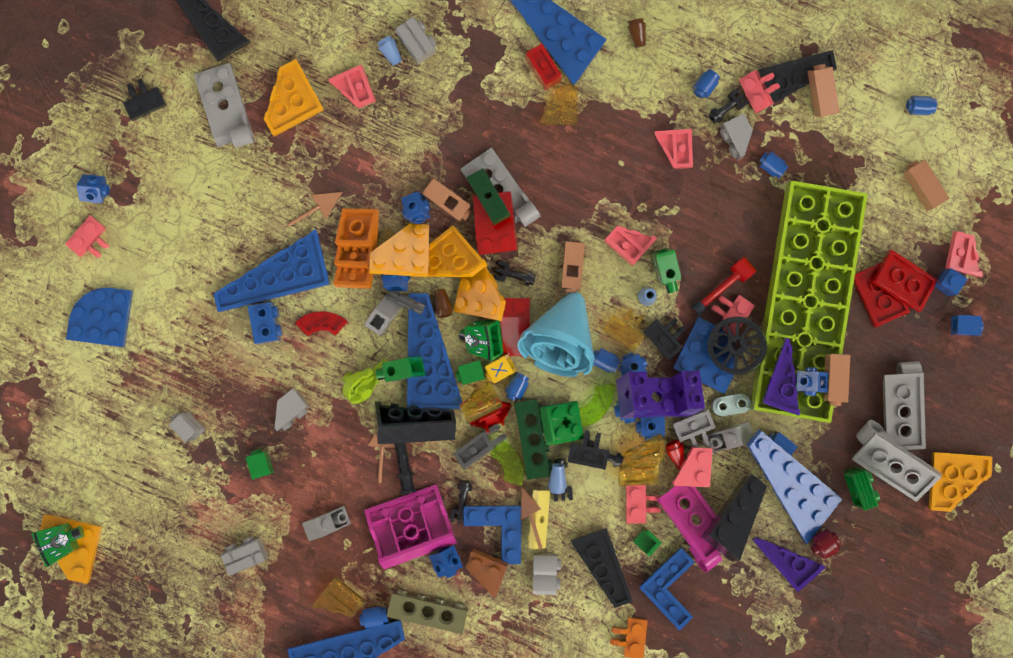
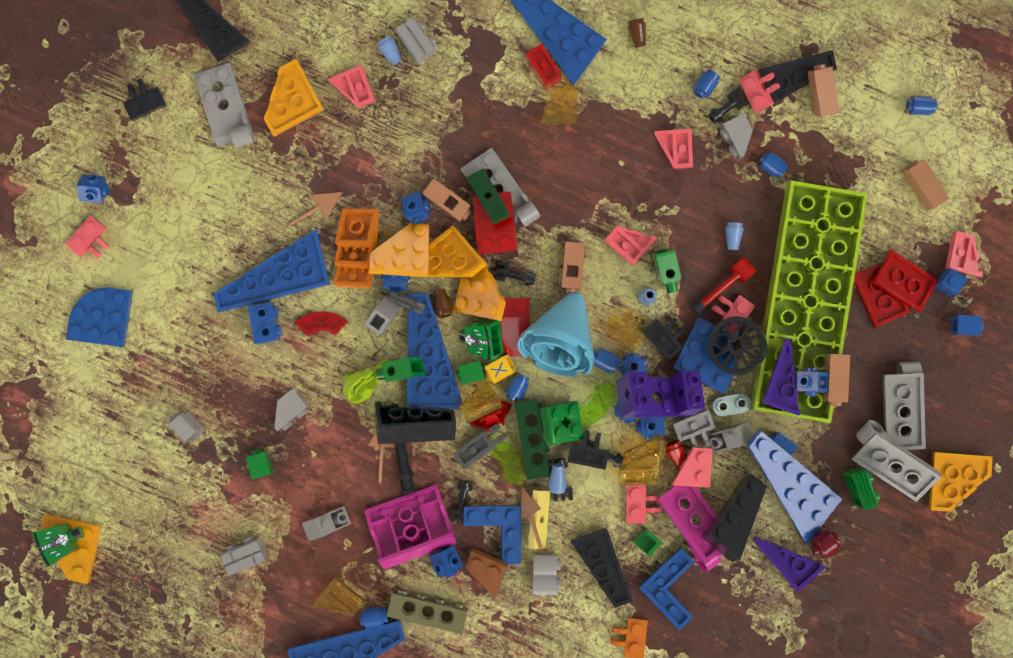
none -> medium blue cone [725,222,744,250]

